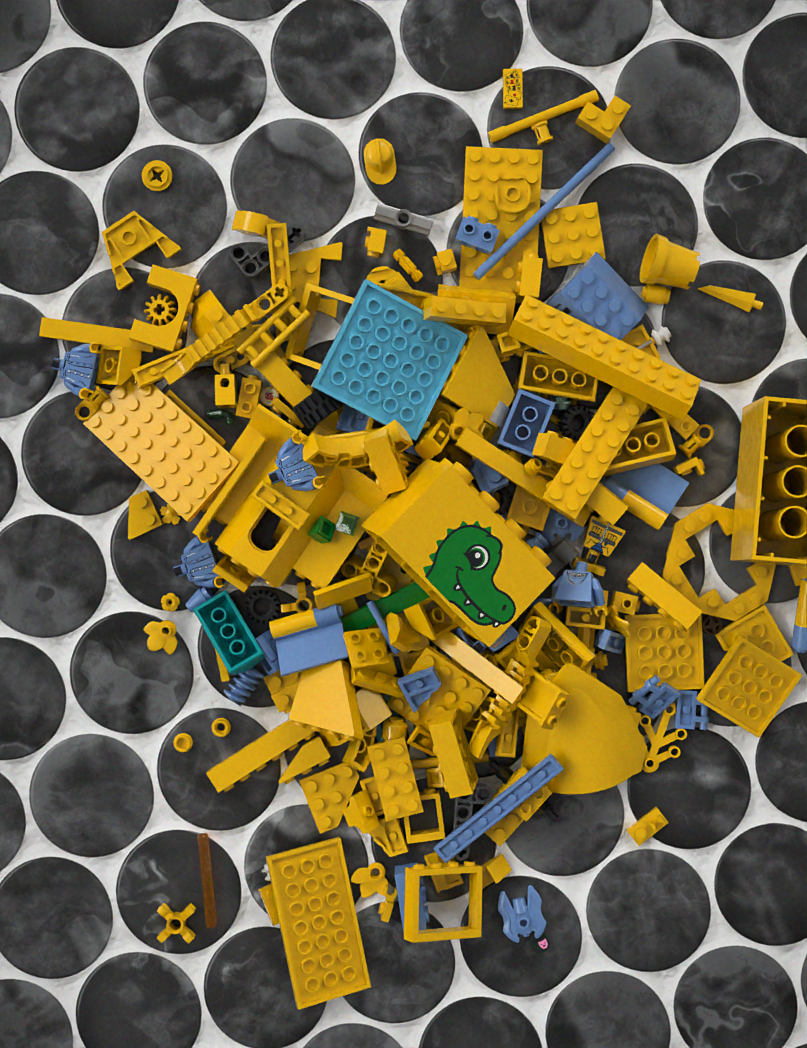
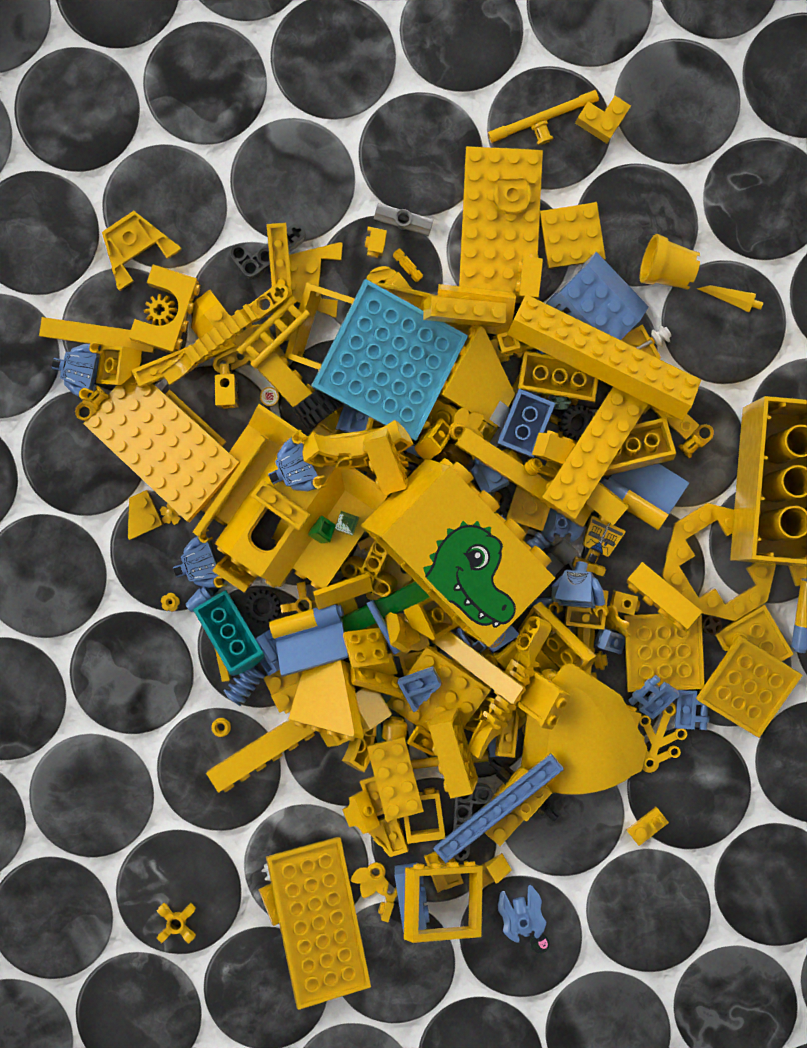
yellow gear [142,160,173,192] -> none
yellow plate [143,620,178,655] -> none
yellow plate [173,733,193,752] -> none
clear orange axle [197,833,217,928] -> none
clear green arm [207,409,236,425] -> none
yellow brick [232,211,280,239] -> none
yellow brick [236,375,263,419] -> none
yellow plate [271,396,304,428] -> none
yellow slope [278,735,331,784] -> none
yellow plate [299,762,359,834] -> none
yellow piece [364,139,396,185] -> none
yellow tile [426,767,445,788] -> none
yellow brick [433,248,457,276] -> none
medium blue brick [455,216,500,255] -> none
medium blue piece [473,143,615,280] -> none
yellow tile [503,69,523,109] -> none
yellow brick [641,284,671,305] -> none
yellow bracket [672,457,705,476] -> none

